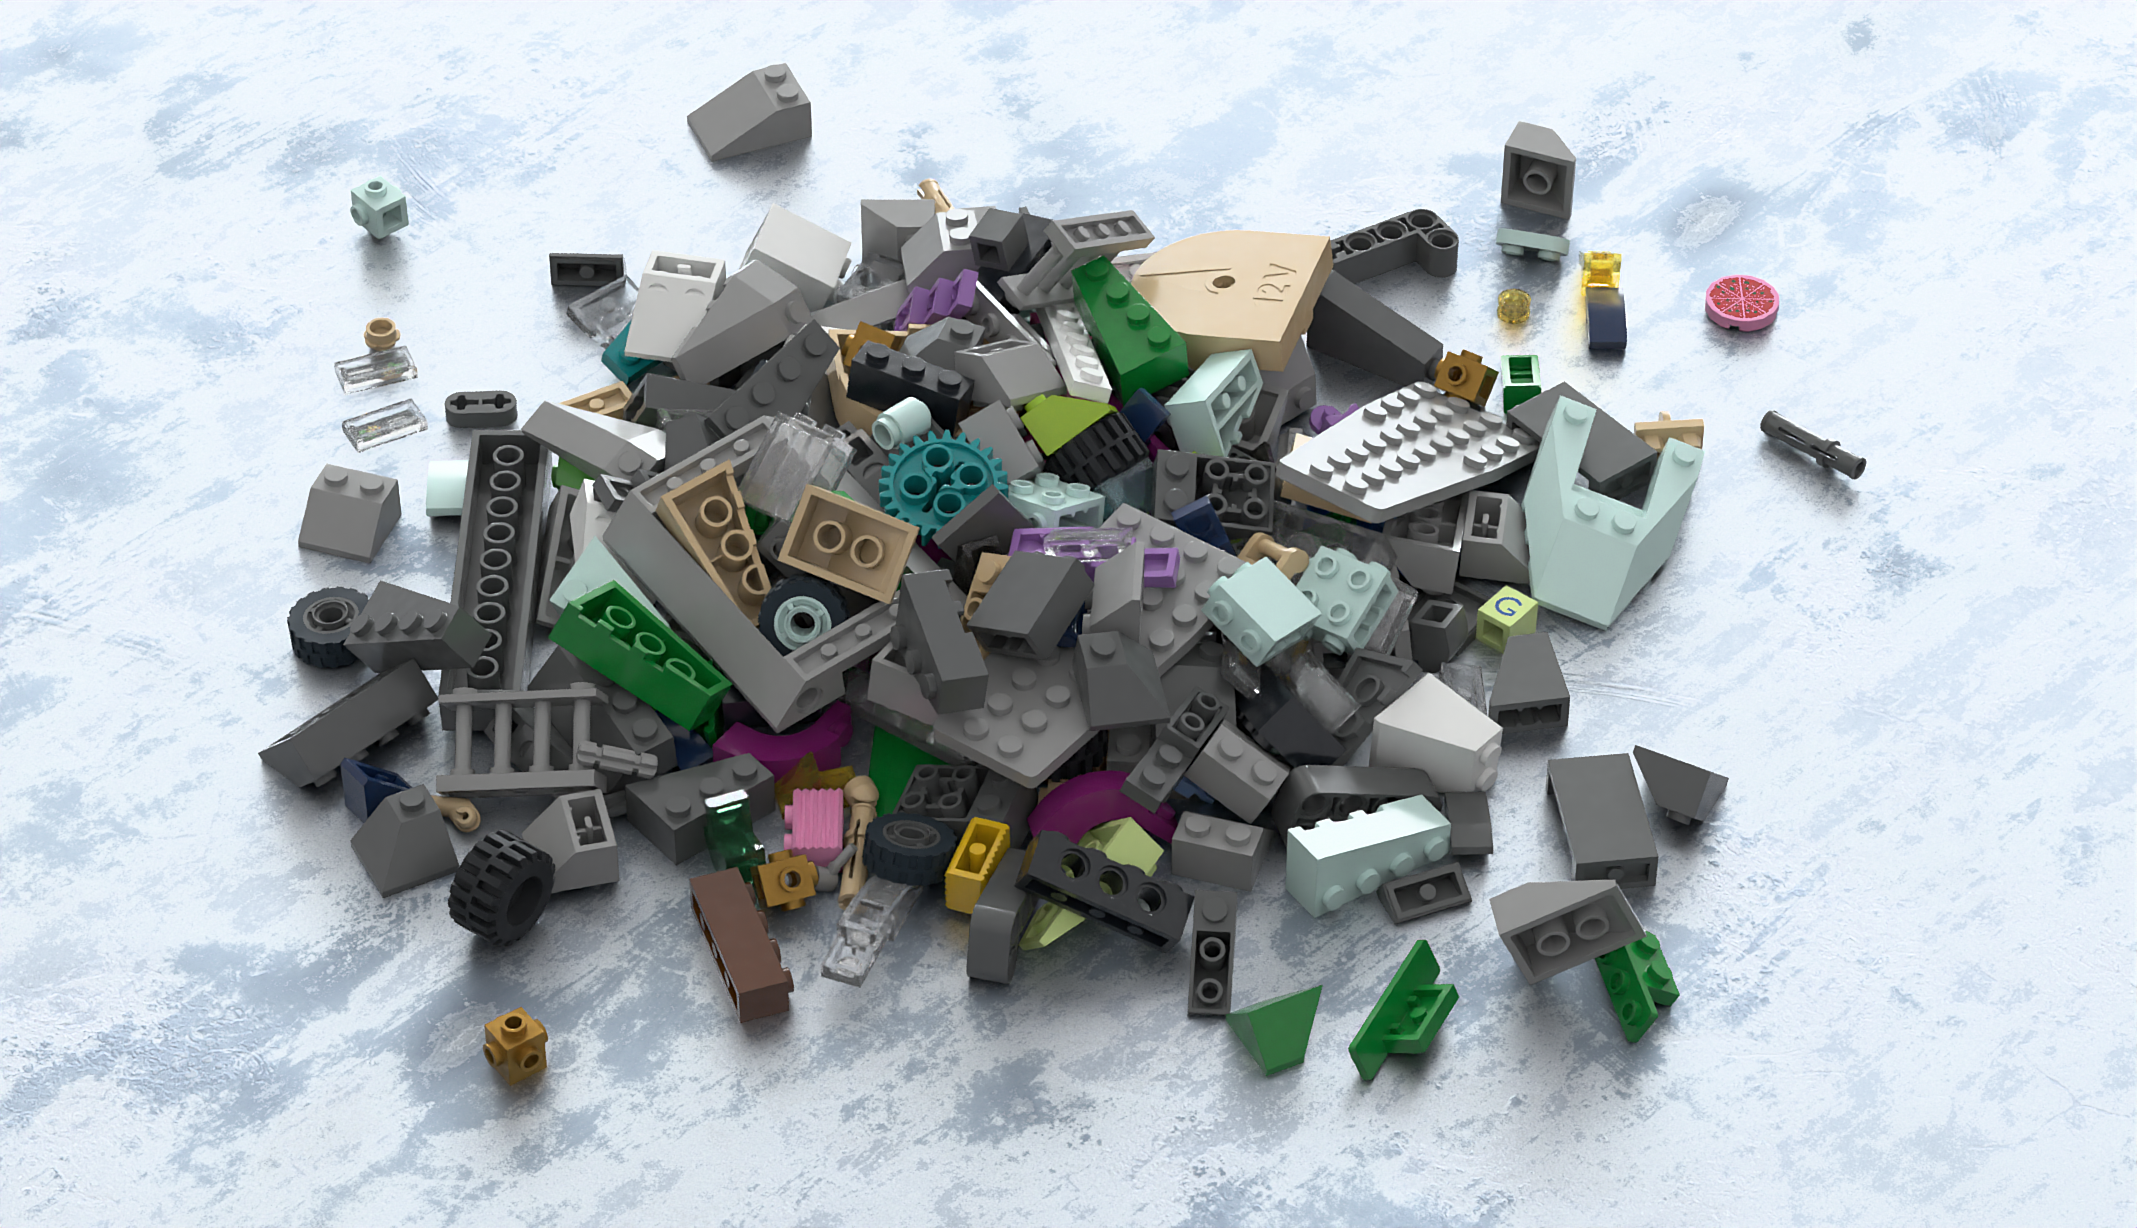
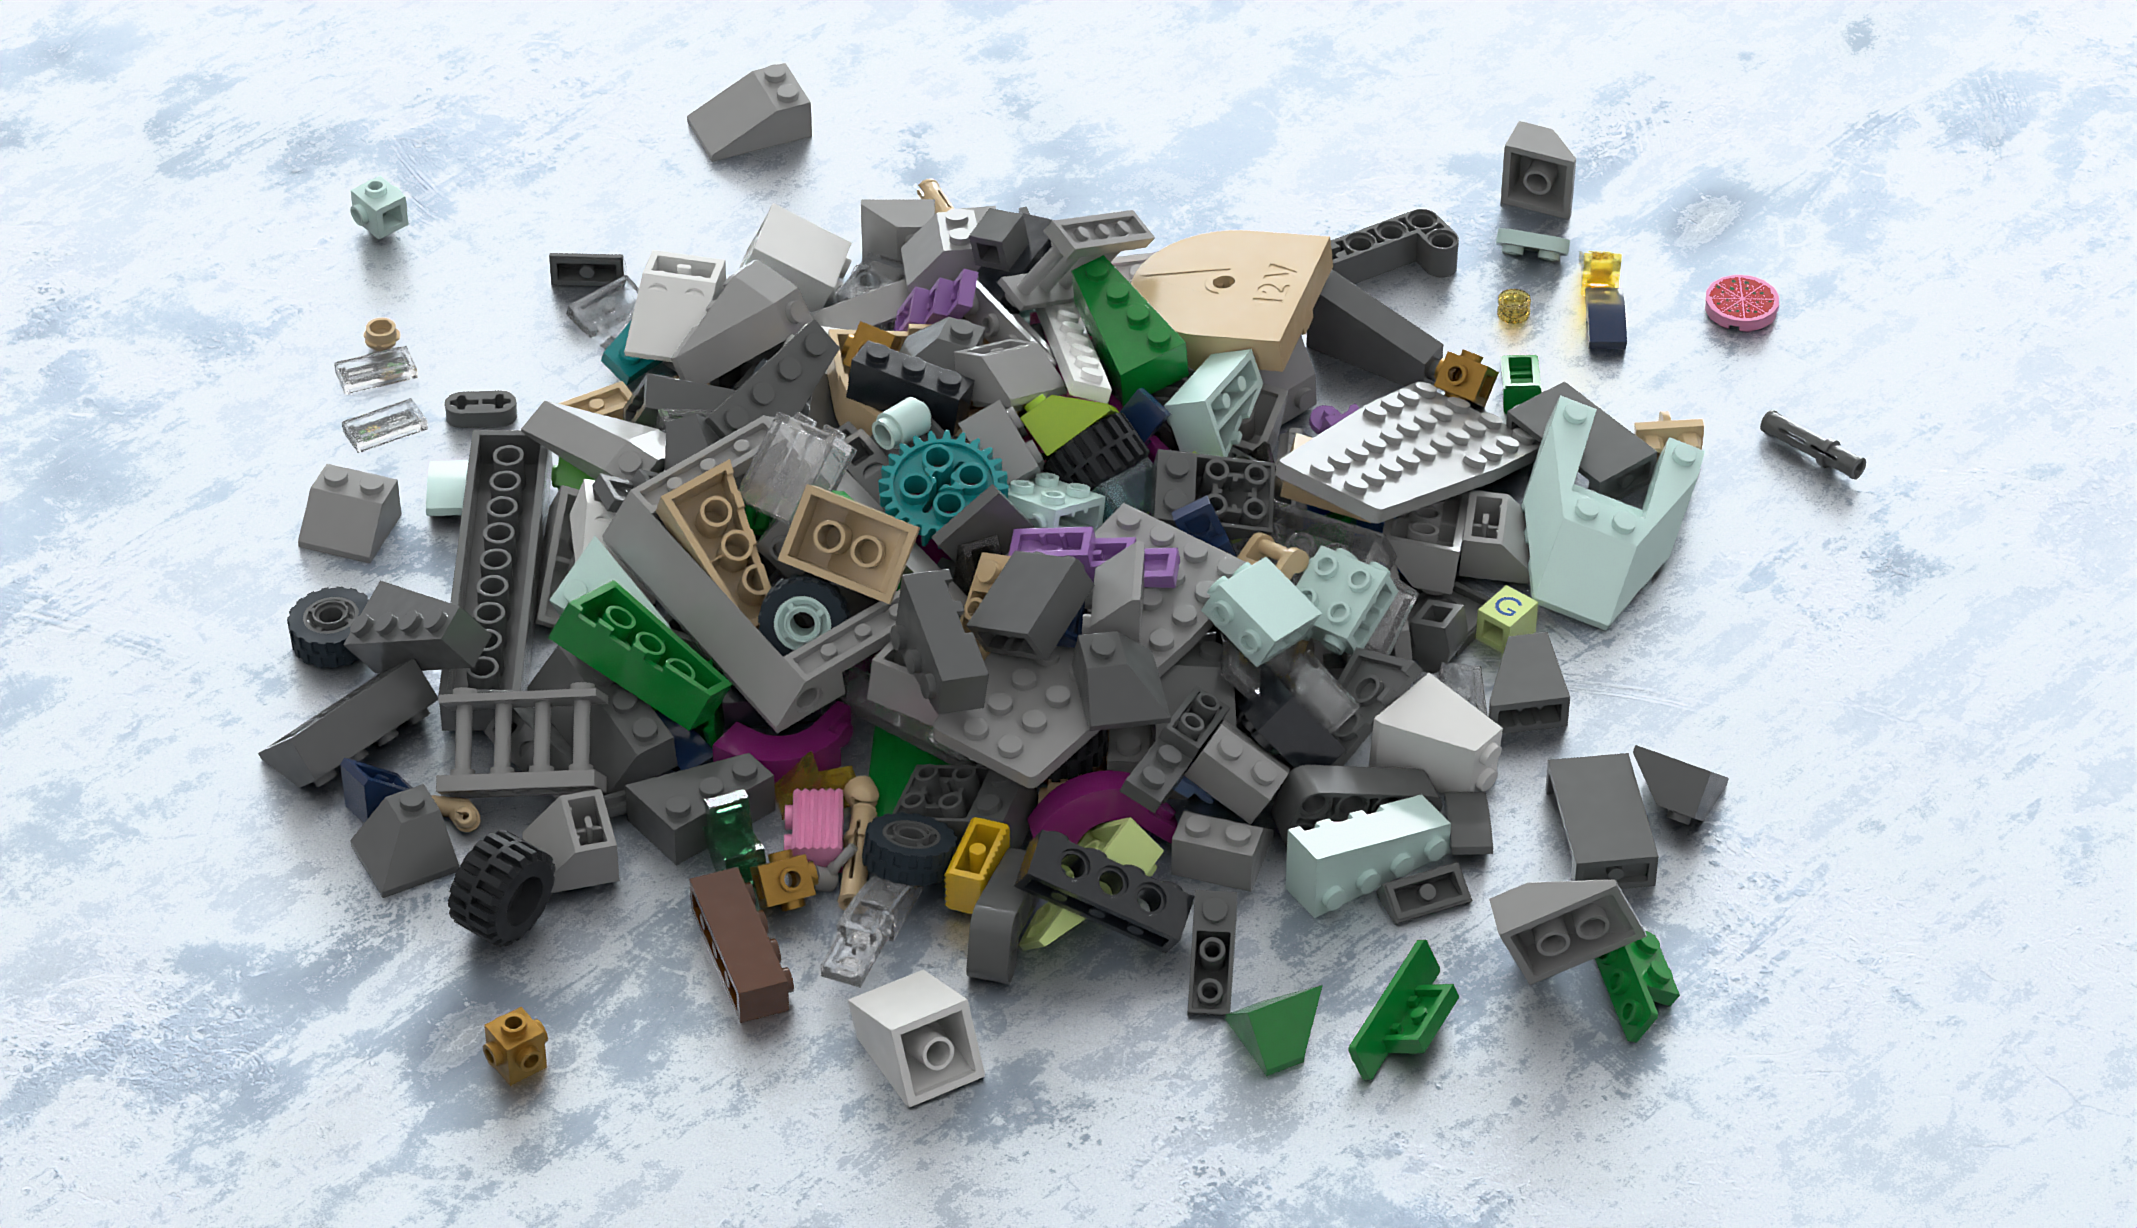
light grey axle [576,741,658,779] -> none
clear slope [1043,527,1133,562] -> none
none -> white slope [848,969,985,1108]

